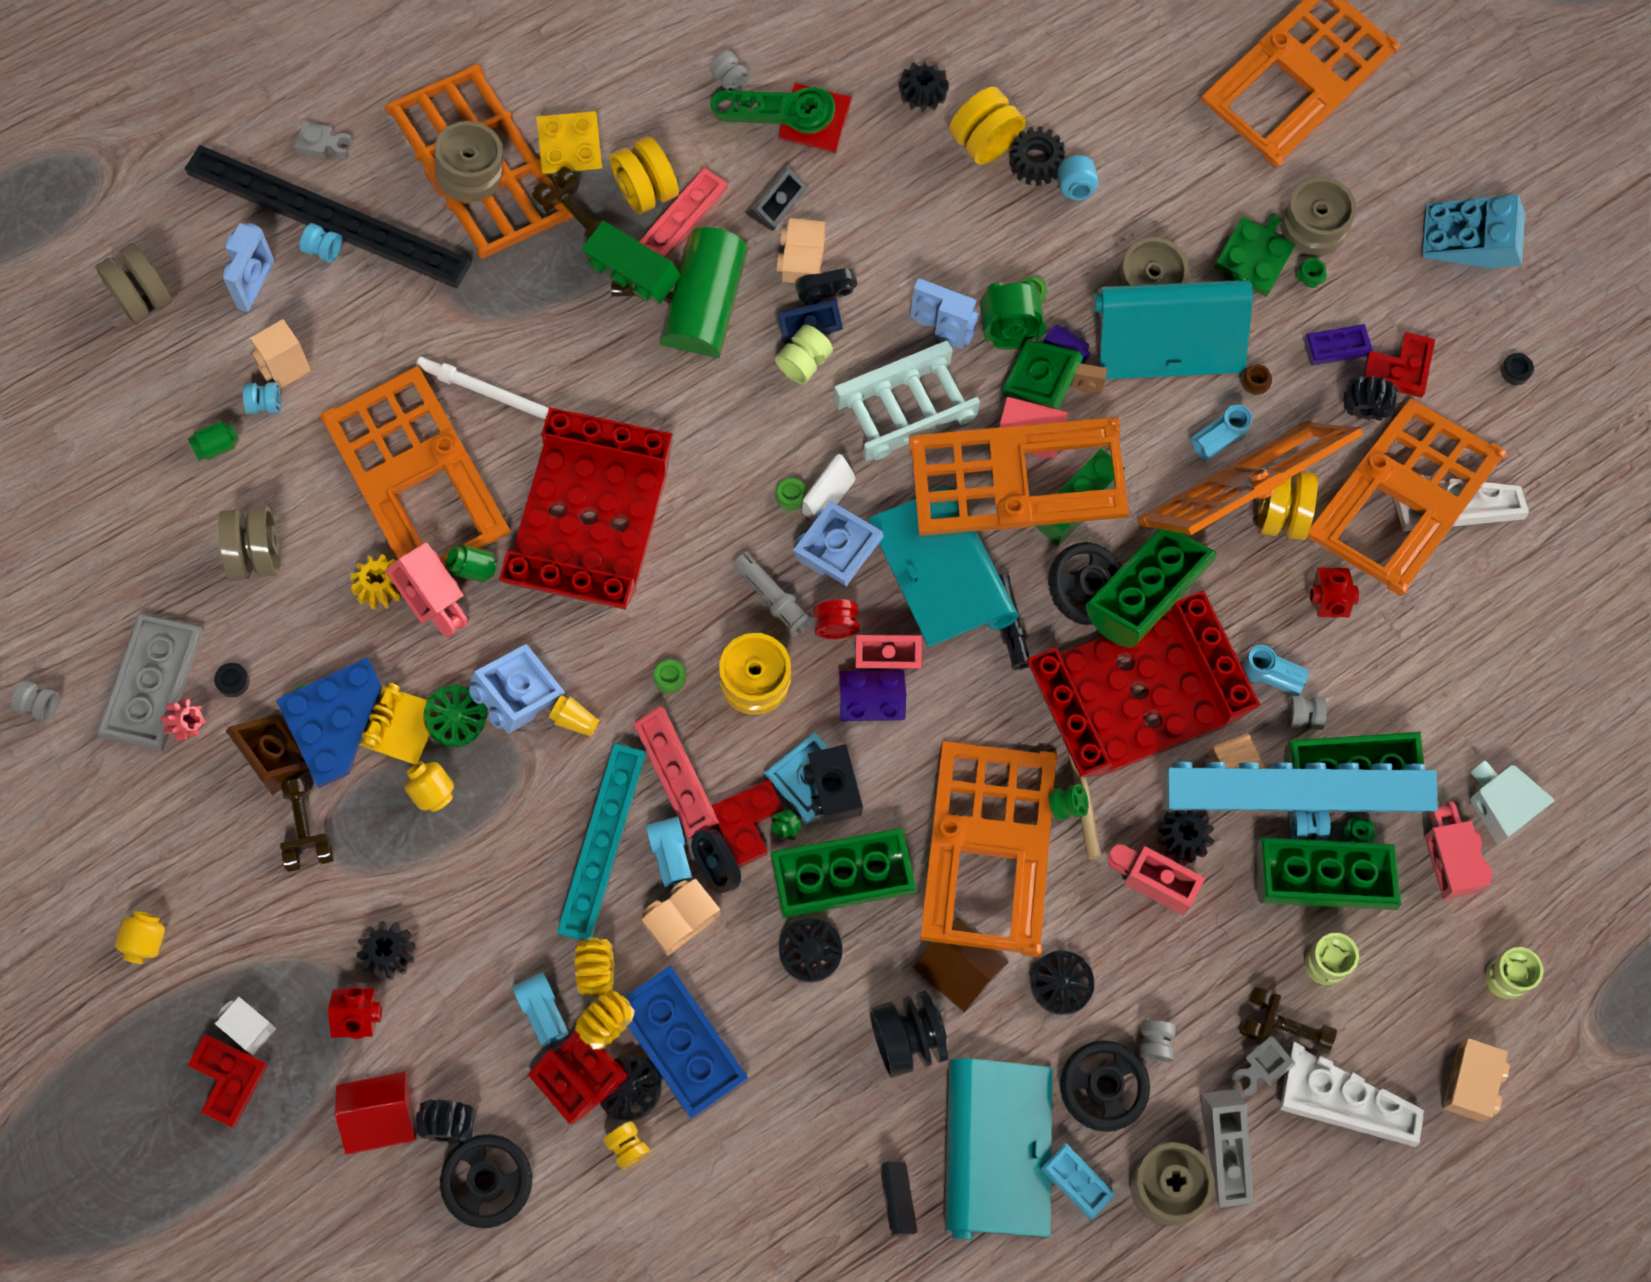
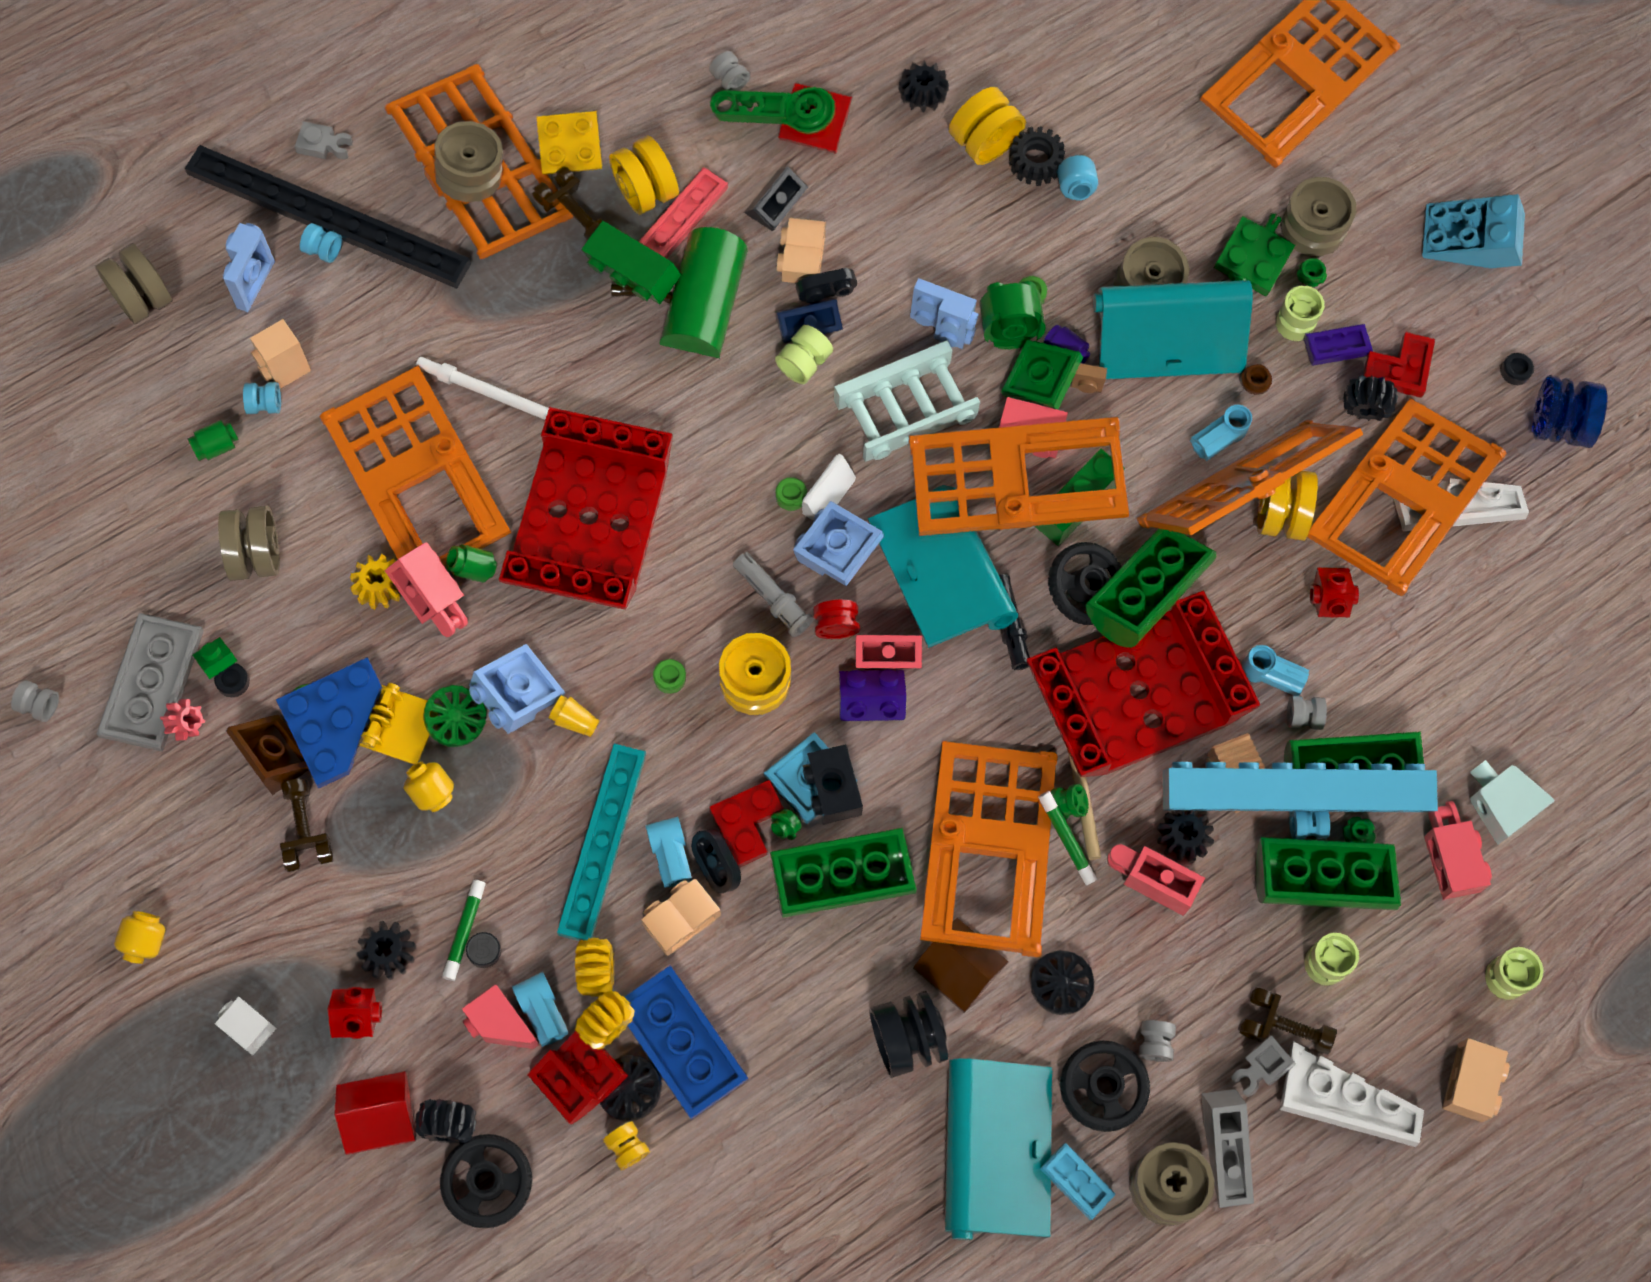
red plate [187,1034,269,1129] -> none
coral tile [633,706,719,839] -> none
black wheel [779,918,843,983] -> none
black slope [880,1162,917,1238] -> none
none -> green plate [192,637,238,679]
none -> green bar [442,880,486,981]
none -> coral slope [462,984,539,1049]
none -> tile [466,932,501,968]
none -> green bar [1038,791,1097,885]
none -> yellowish green wheel [1276,285,1325,341]
none -> clear blue wheel [1532,375,1608,448]

